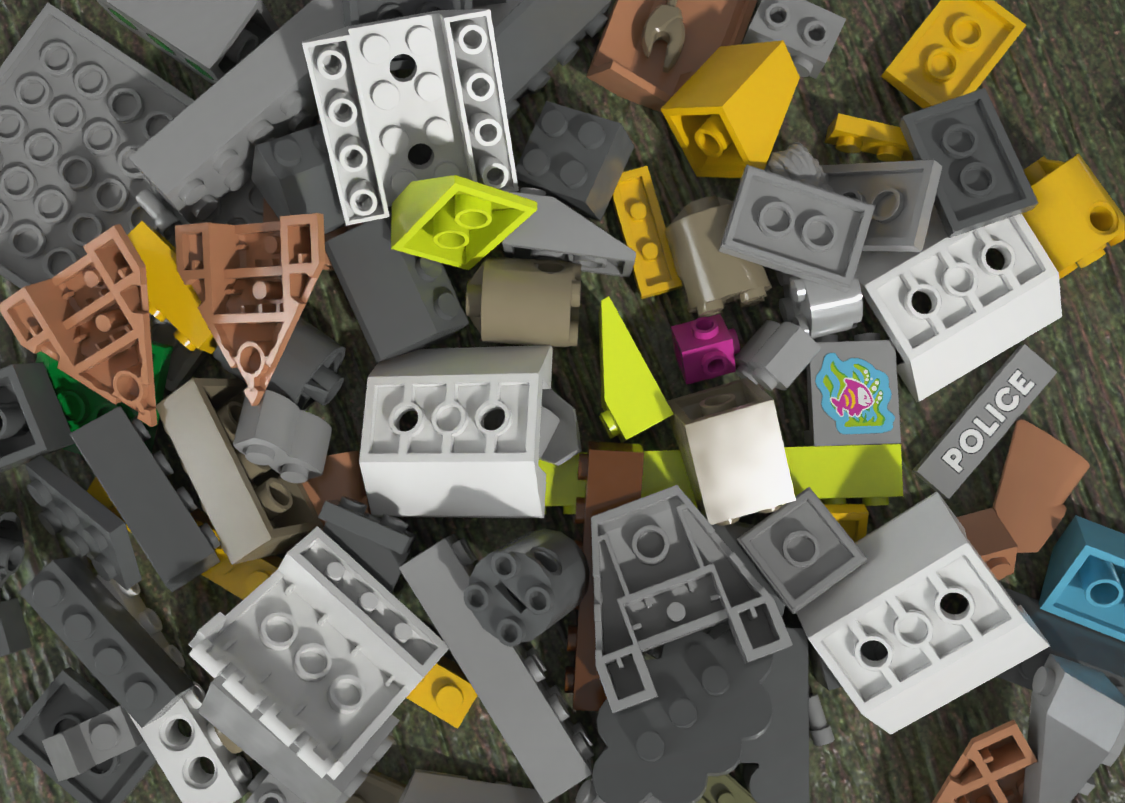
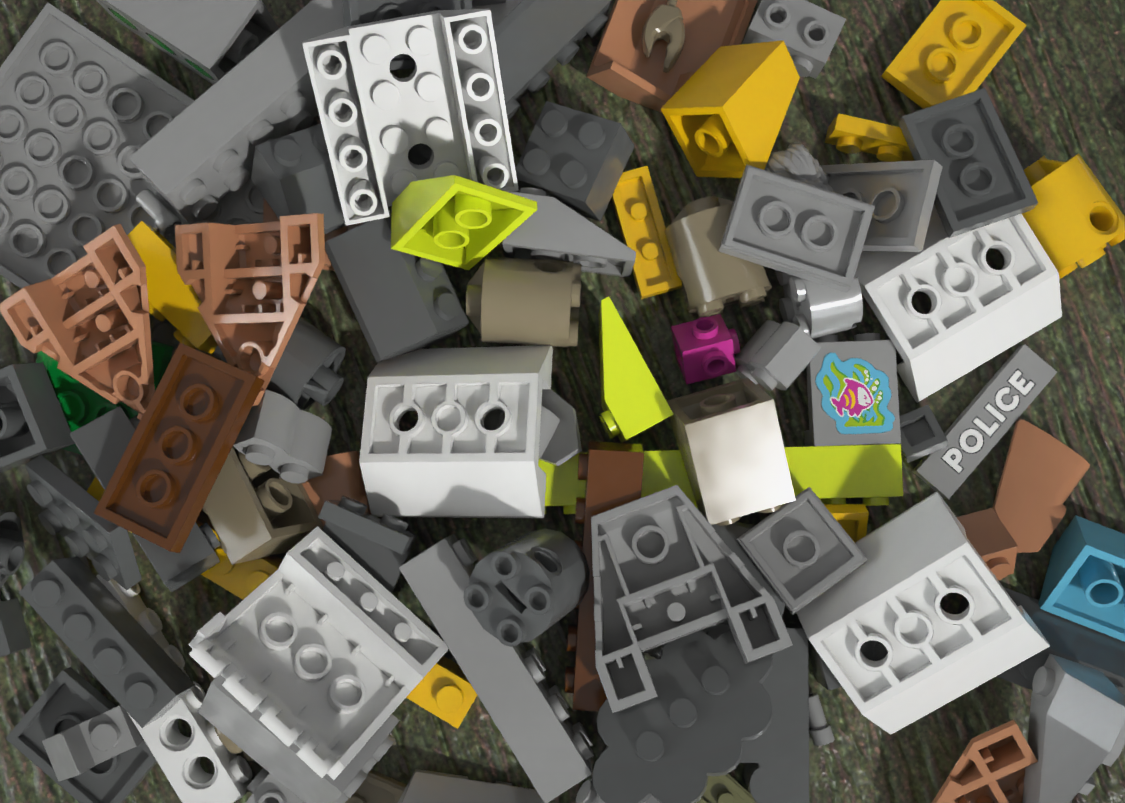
none -> reddish brown plate [94,343,265,553]
none -> dark grey plate [899,405,948,463]

